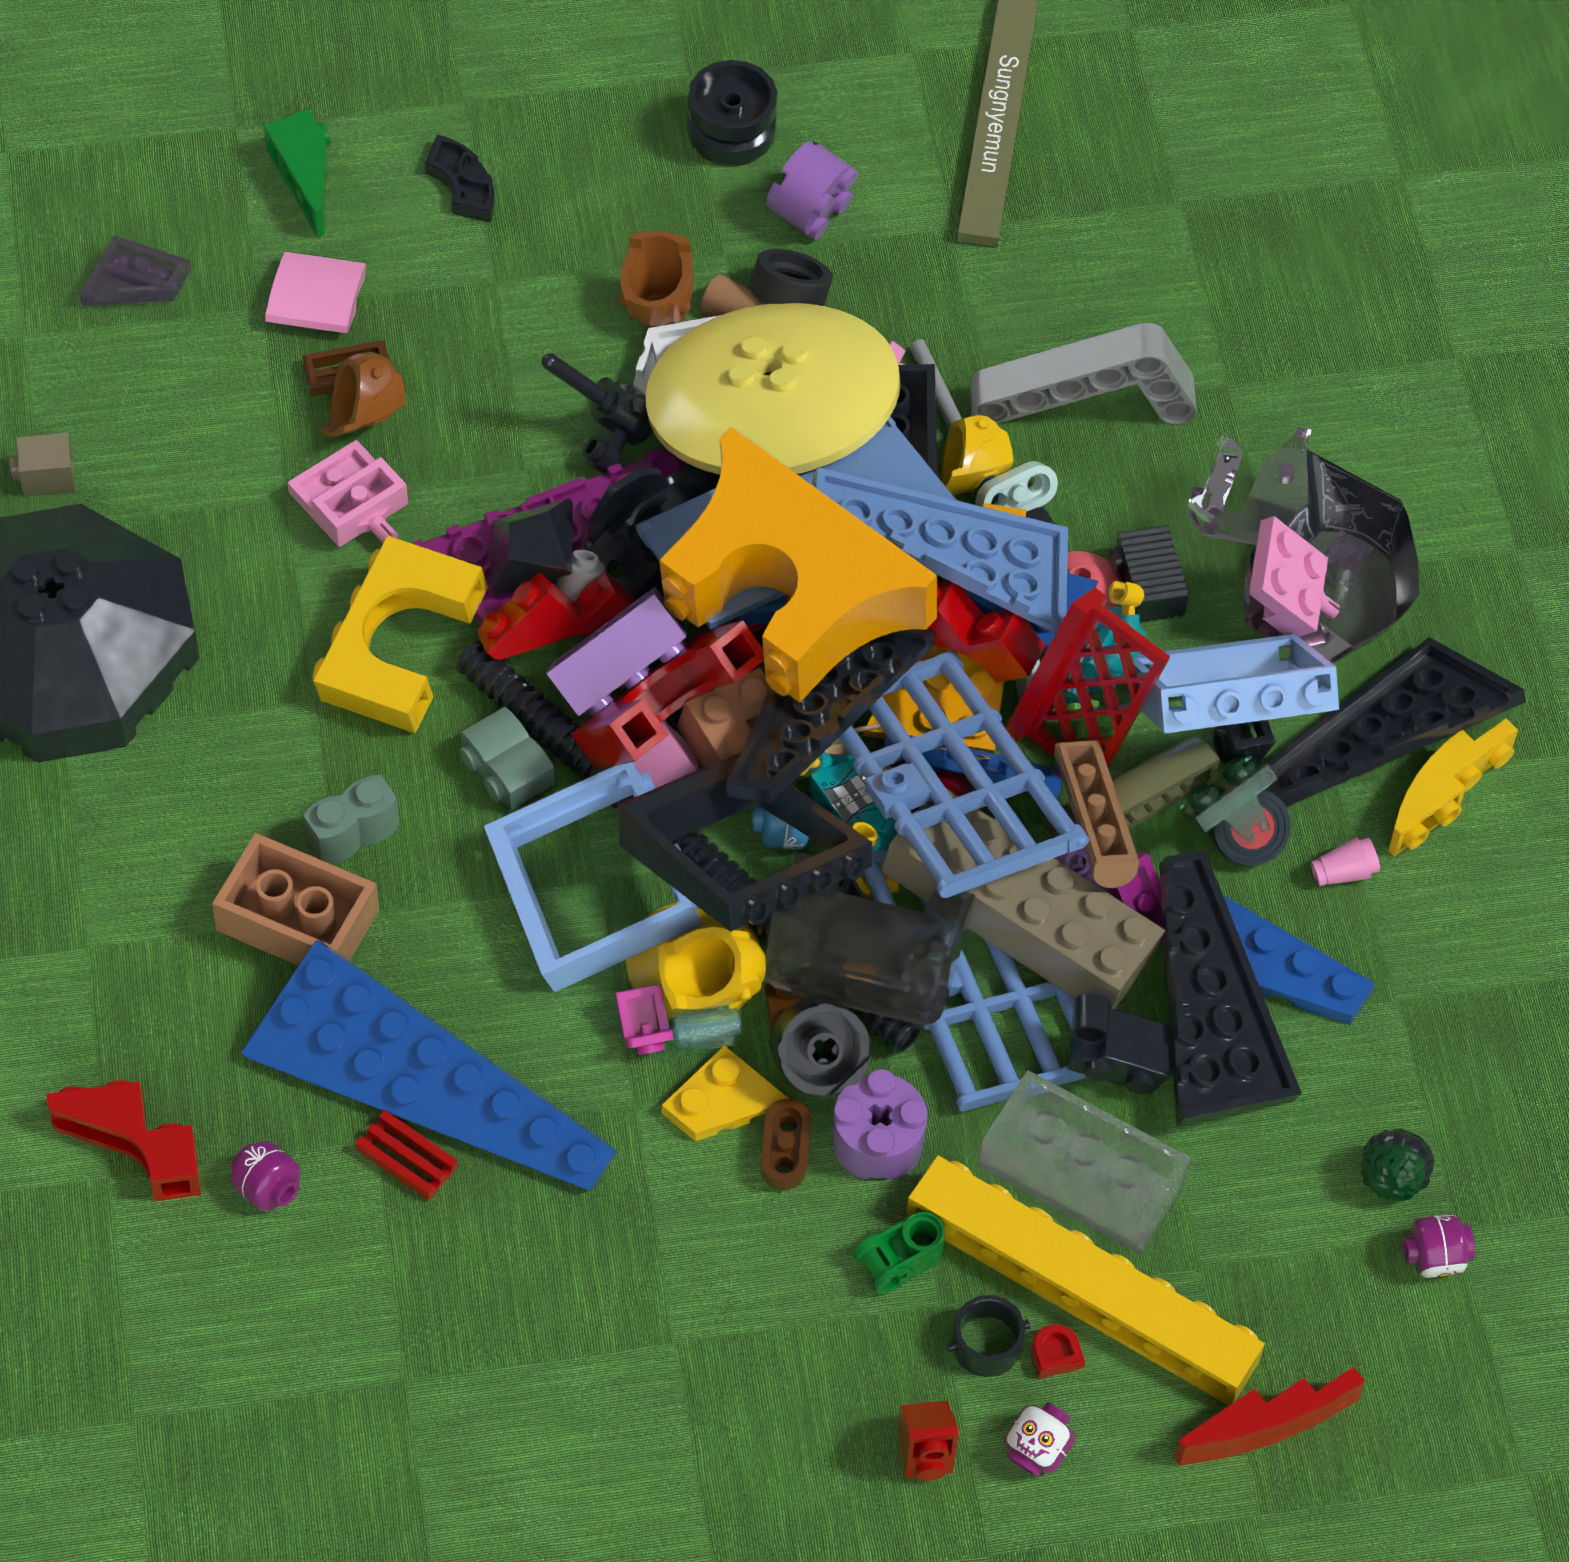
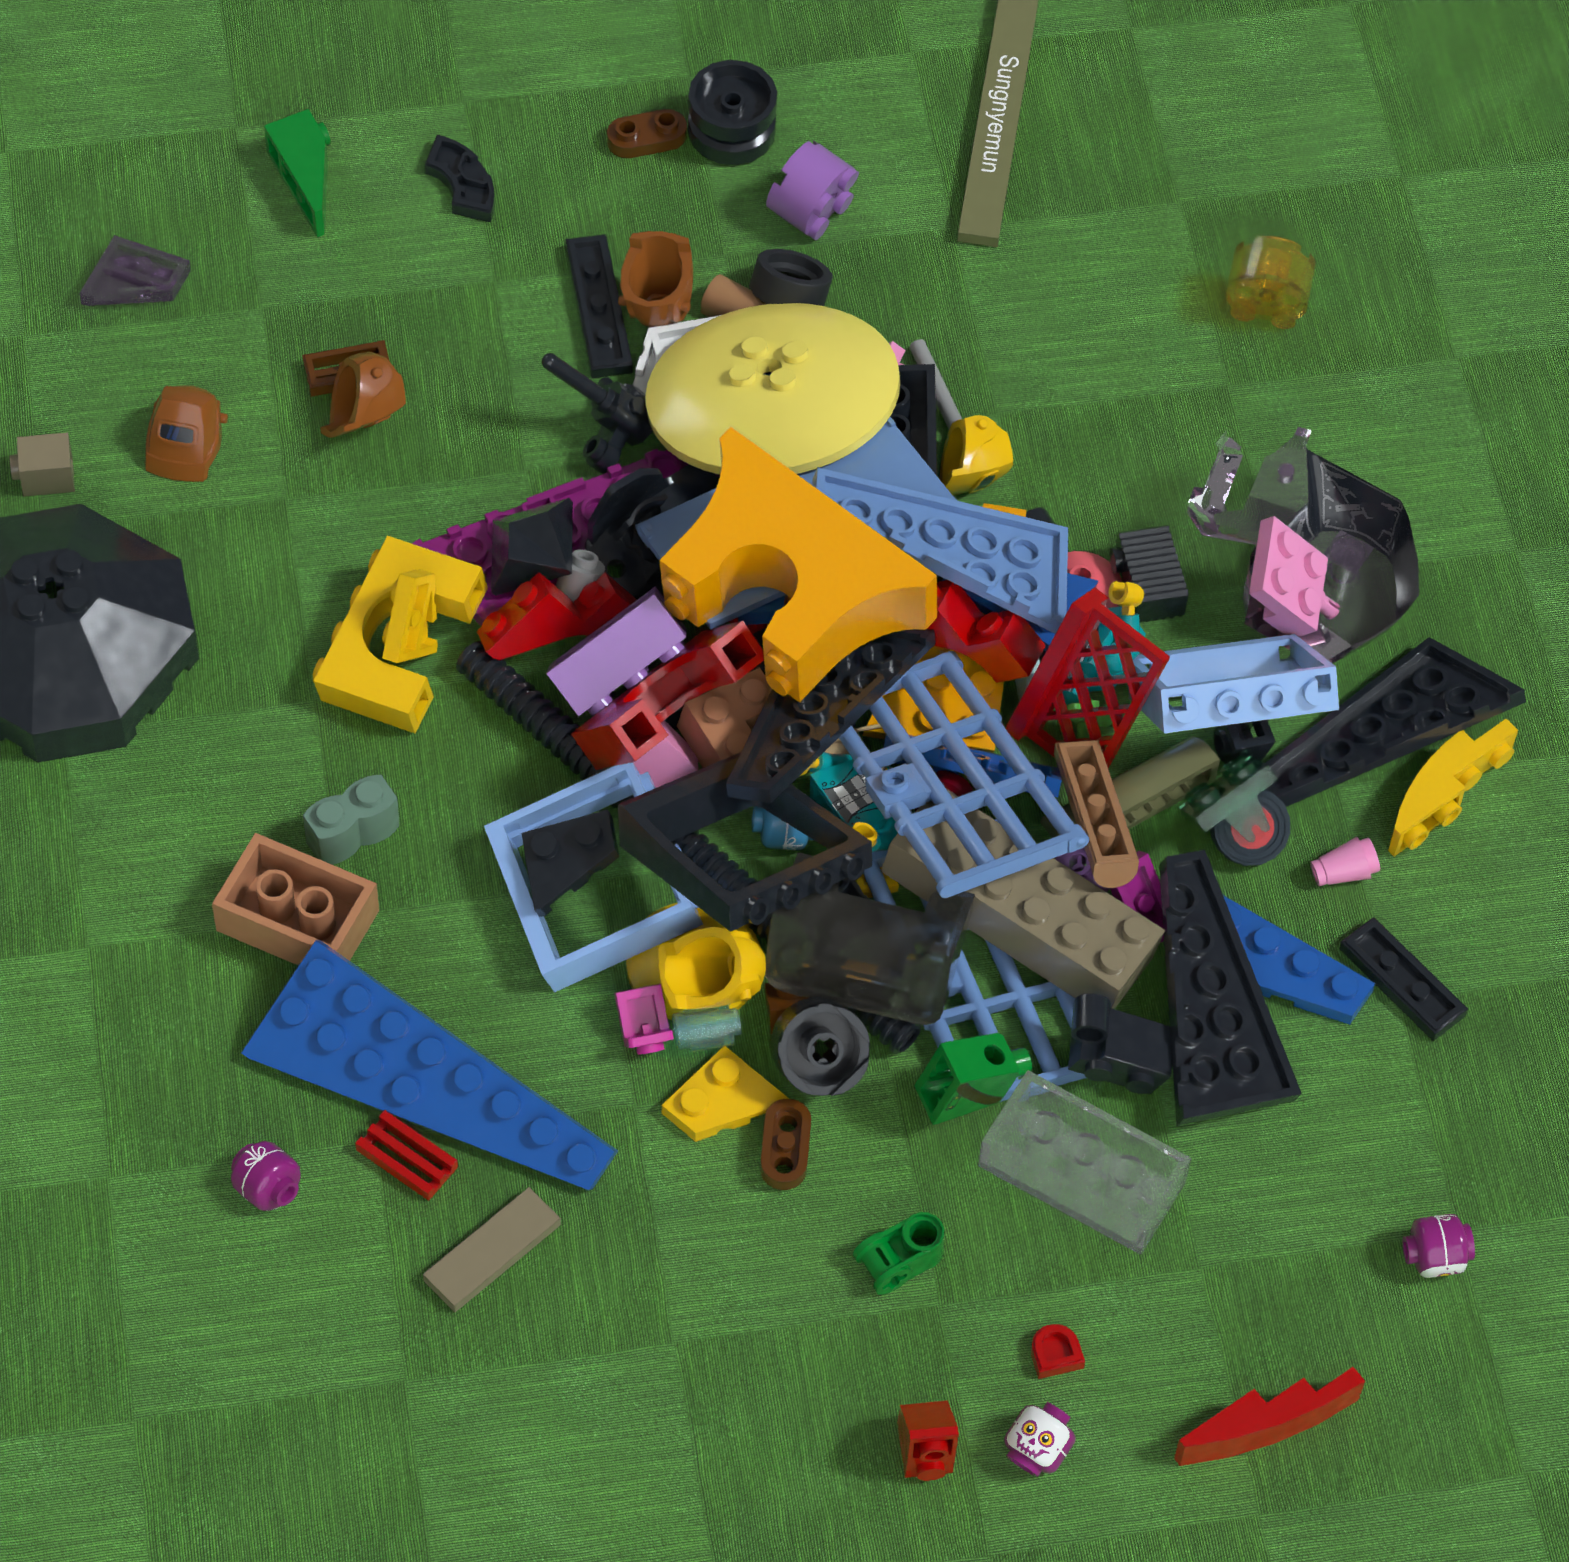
red arch [46,1080,201,1202] -> none
bright pink slope [265,252,366,333] -> none
bright pink plate [287,439,408,547] -> none
sand green brick [459,707,555,810] -> none
medium lavender brick [832,1069,928,1181] -> none
yellow brick [906,1155,1265,1406] -> none
black piece [946,1295,1030,1377] -> none
light grey beam [970,323,1197,425] -> none
light aqua plate [976,461,1058,512] -> none
dark green piece [1361,1128,1435,1201] -> none
none -> dark orange helmet [145,385,228,482]
none -> yellow wing [382,569,438,663]
none -> dark tan tile [423,1187,561,1313]
none -> black wing [521,810,620,917]
none -> black tile [565,234,633,379]
none -> reddish brown plate [607,109,687,158]
none -> green torso [914,1033,1032,1125]
none -> clear yellow brick [1225,236,1316,329]
none -> black tile [1339,917,1468,1042]

